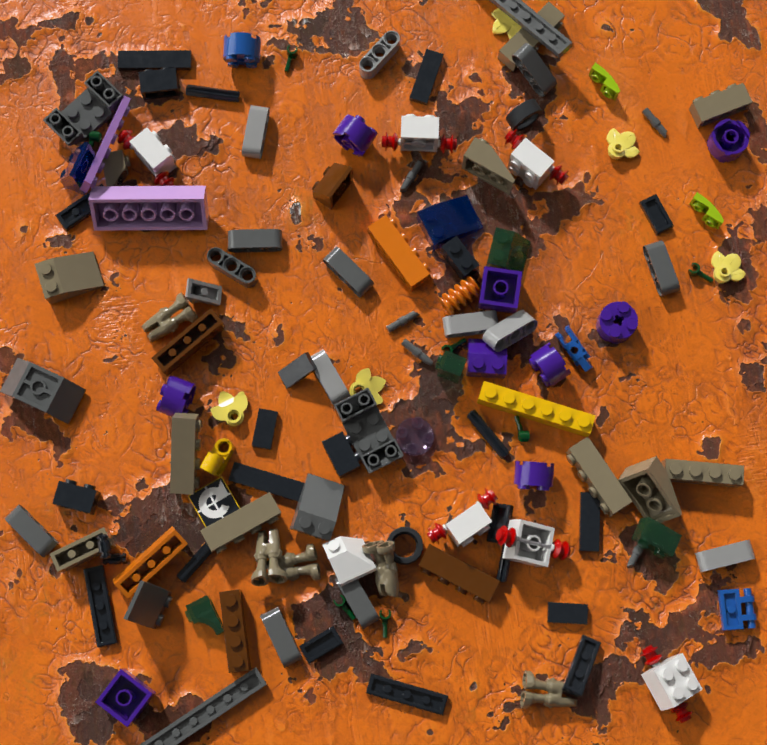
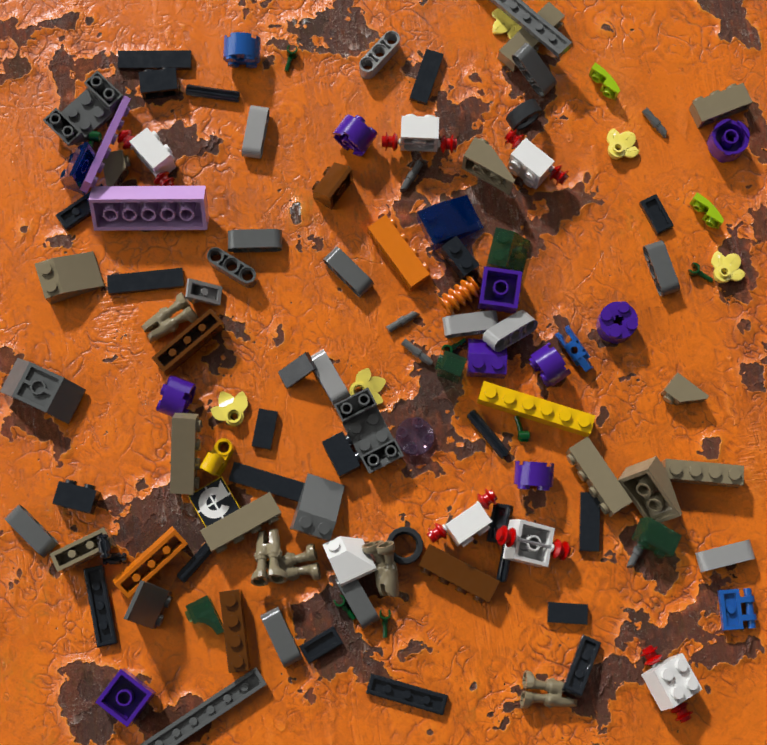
none -> black tile [107,268,185,295]
none -> dark tan slope [660,373,709,405]

